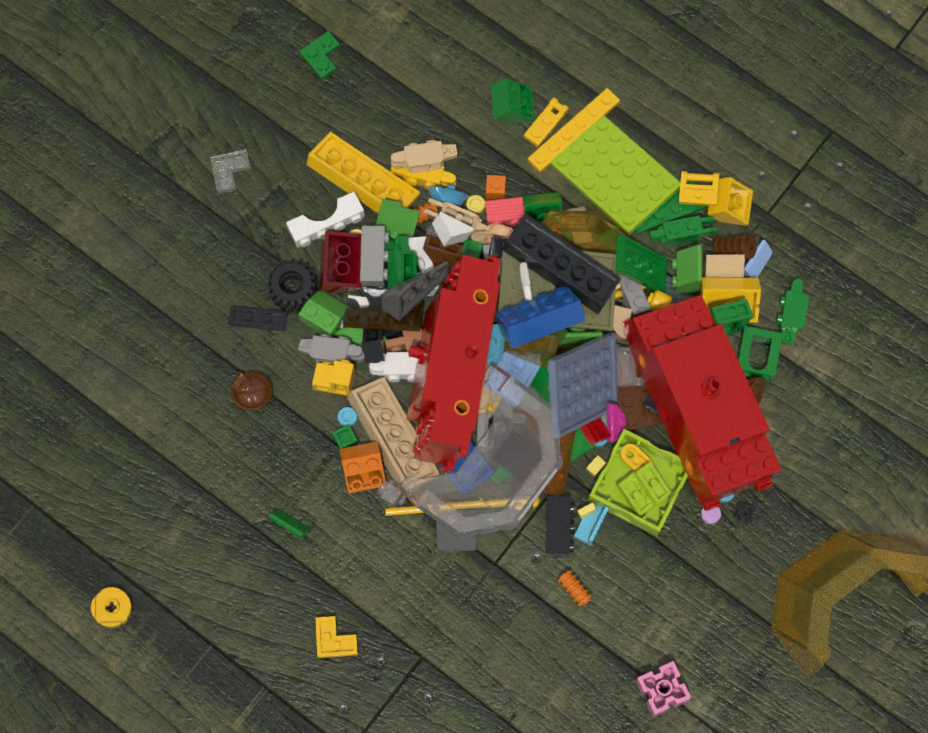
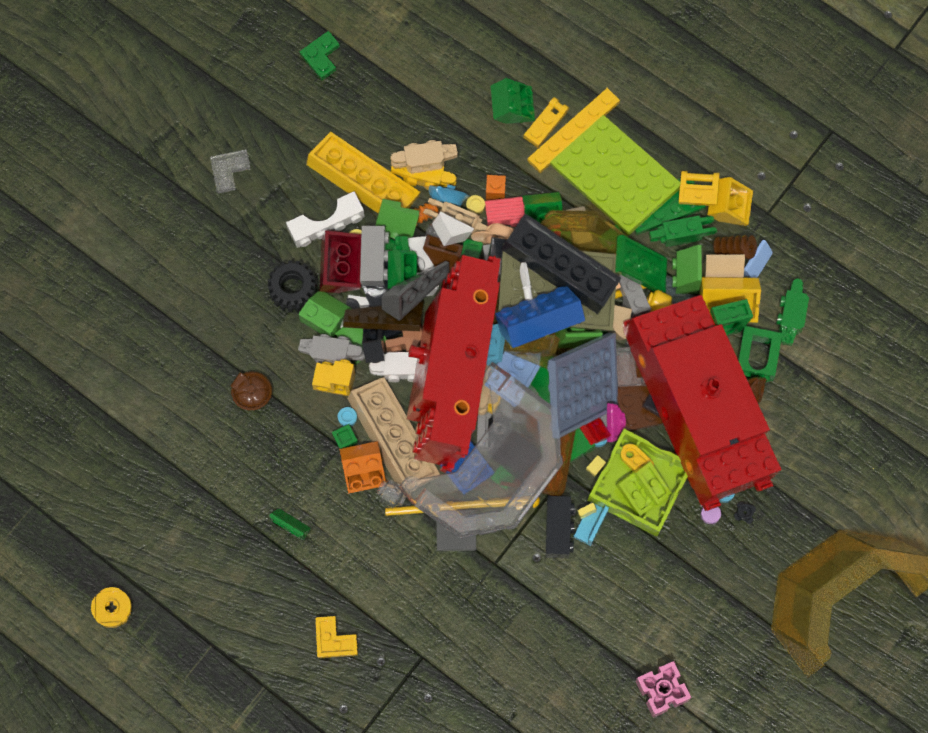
black tile [228,306,288,331] -> none
orange piece [558,570,592,607] -> none

